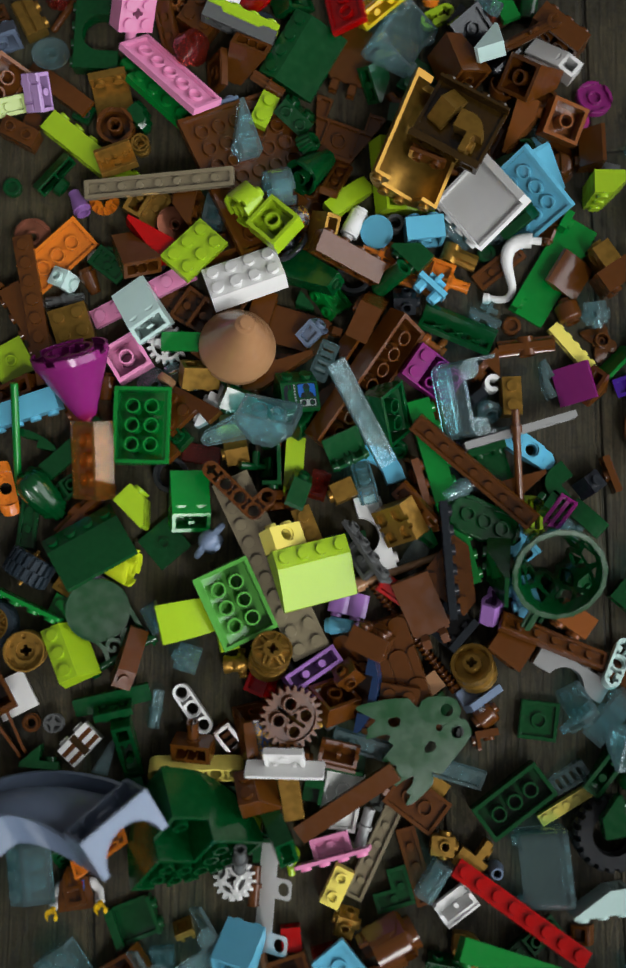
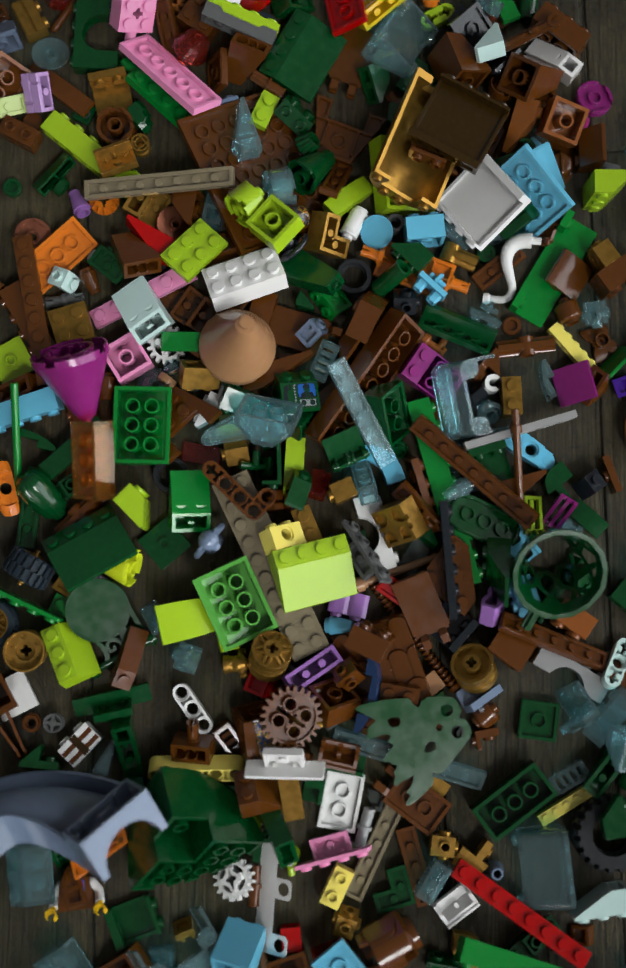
clear light blue axle [147,689,165,729] -> none
dark green tile [170,427,195,452] -> none
dark grey pin [232,844,248,876] -> none
reddish brown tile [293,762,401,844] -> none
brick [307,228,387,286] -> none
pearl gold slope [427,89,468,131] -> none
pearl gold brick [453,108,484,155] -> none
dark green tile [533,491,559,517] -> none

